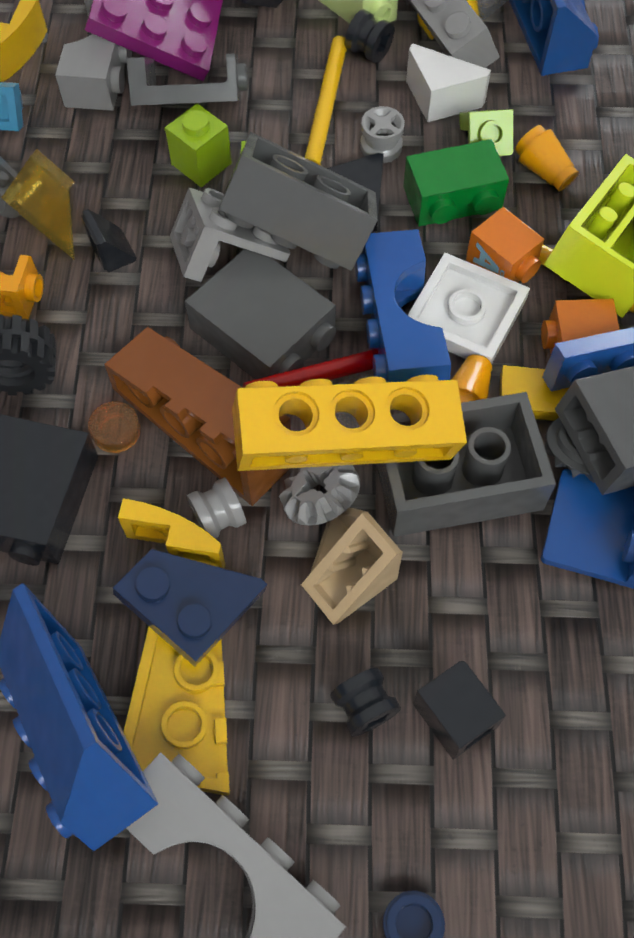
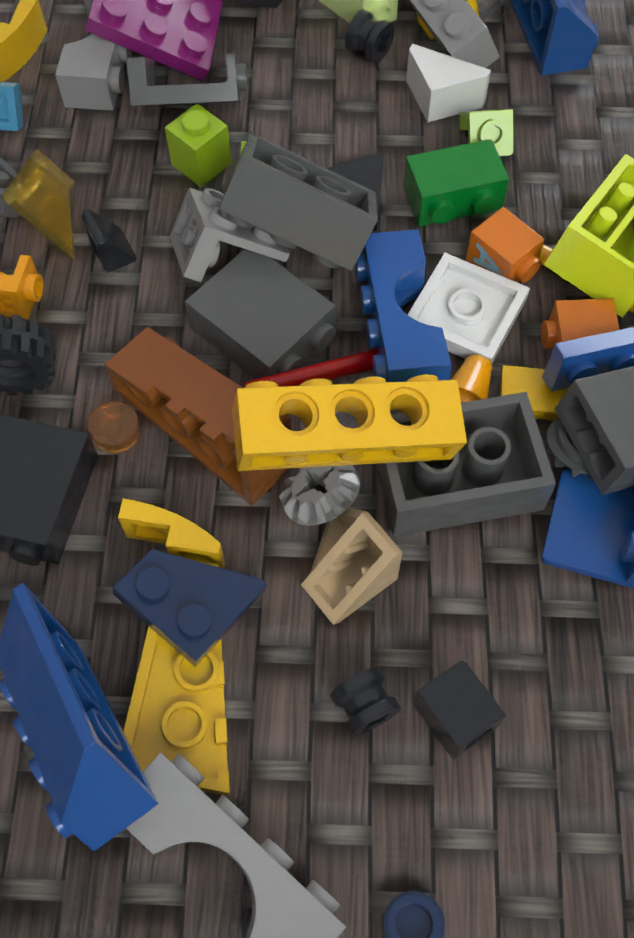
light grey wheel [186,477,247,538] -> none
yellow bar [304,36,346,165] -> none
light grey wheel [360,106,405,164] -> none
light orange cone [515,125,579,191] -> none

